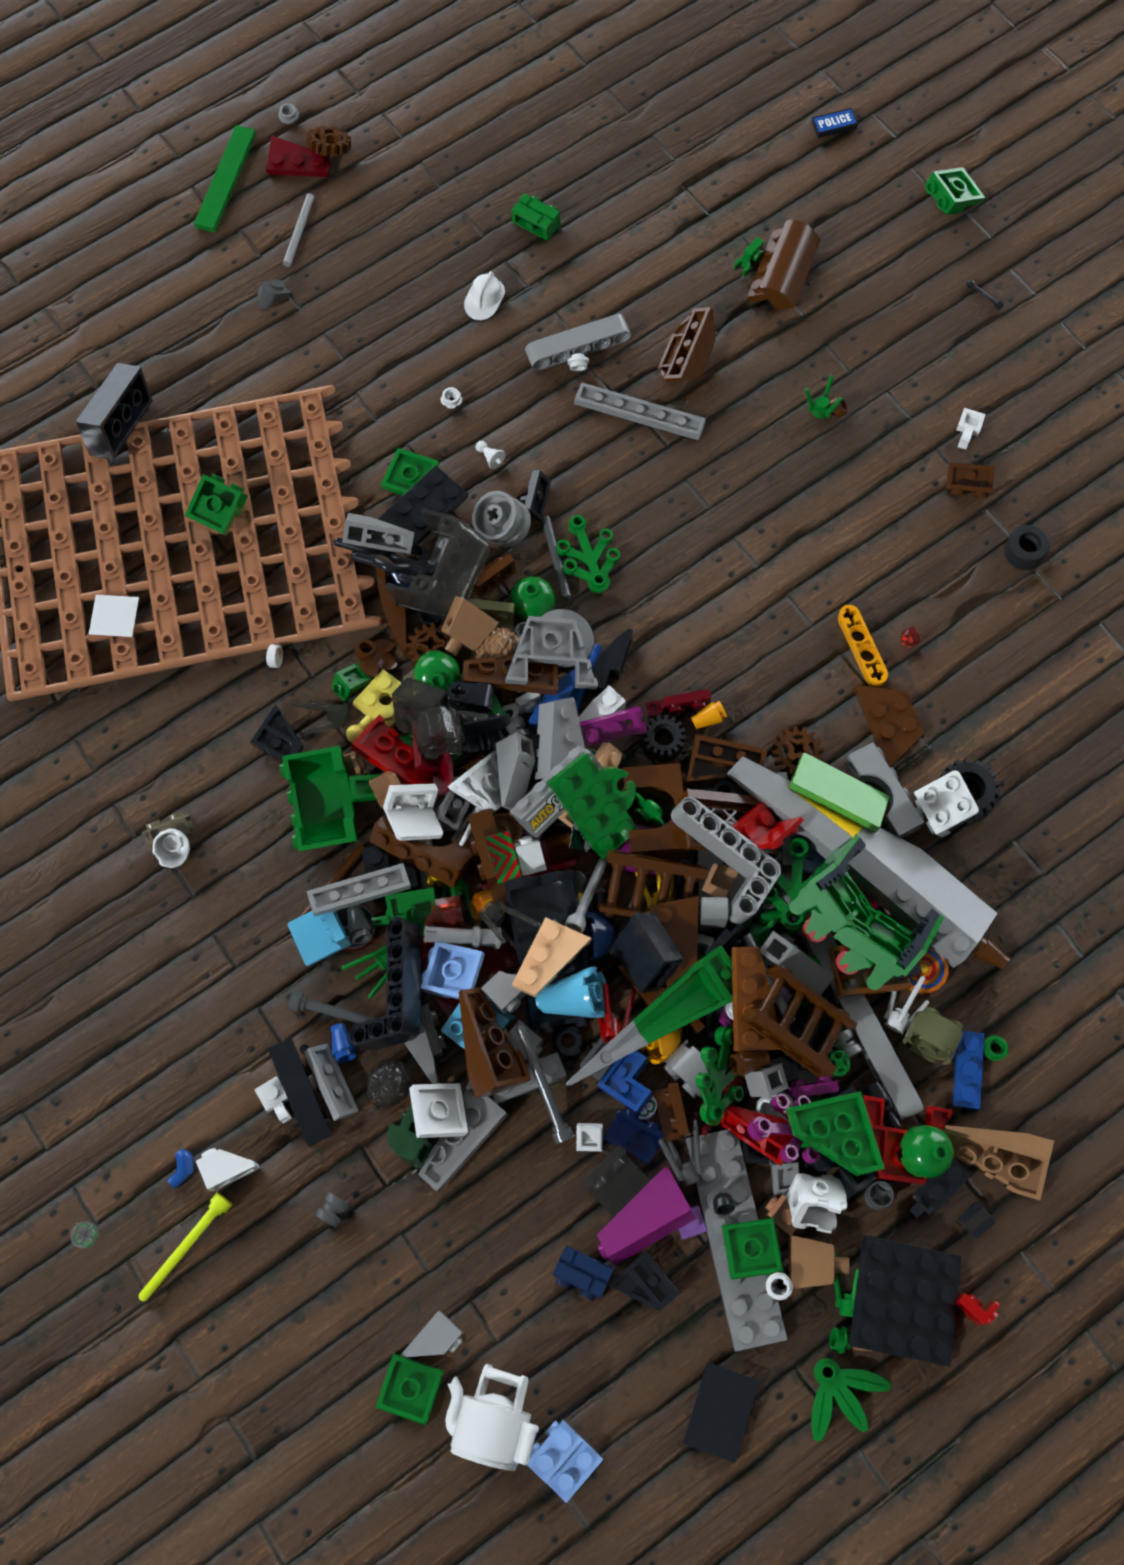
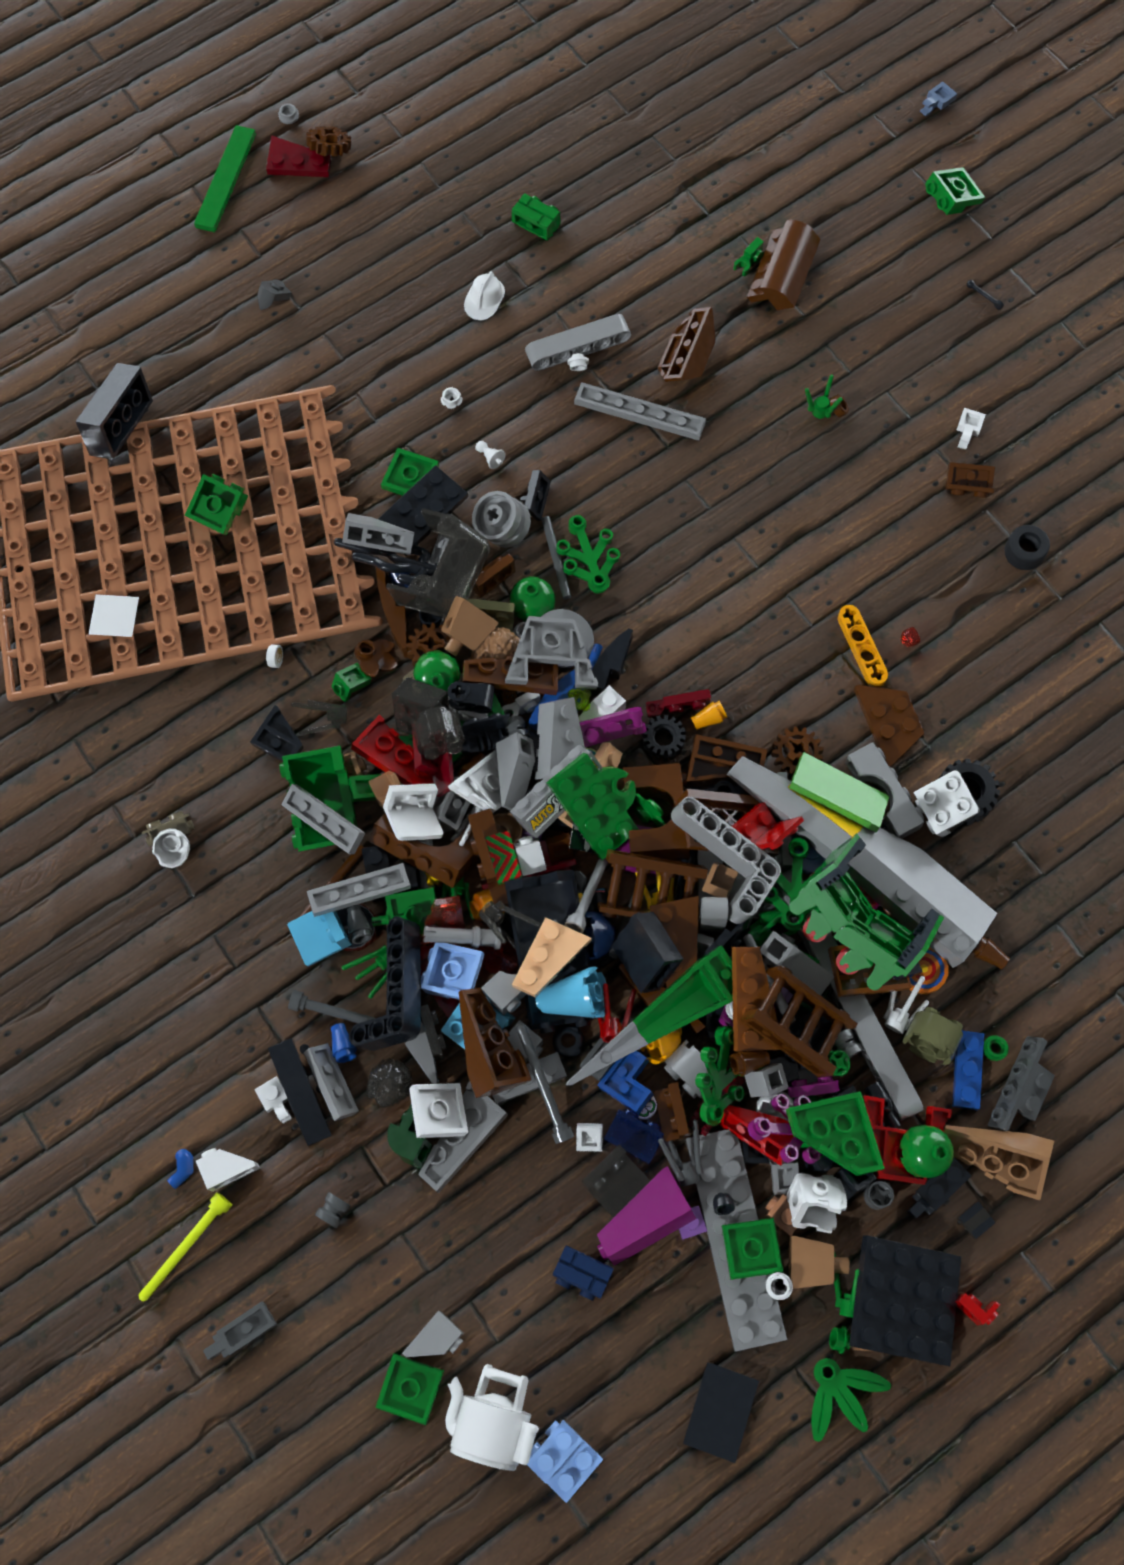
clear tile [70,1221,99,1249] -> none
light grey bar [283,193,315,267] -> none
light yellow plate [346,670,419,743] -> none
black wing [608,1250,681,1311] -> none
tile [811,108,858,138] -> none
none -> dark grey hinge [203,1301,278,1360]
none -> light grey plate [282,784,365,854]
none -> clear neon green plate [568,689,591,712]
none -> sand blue plate [920,82,957,116]
none -> dark grey bracket [988,1036,1055,1131]

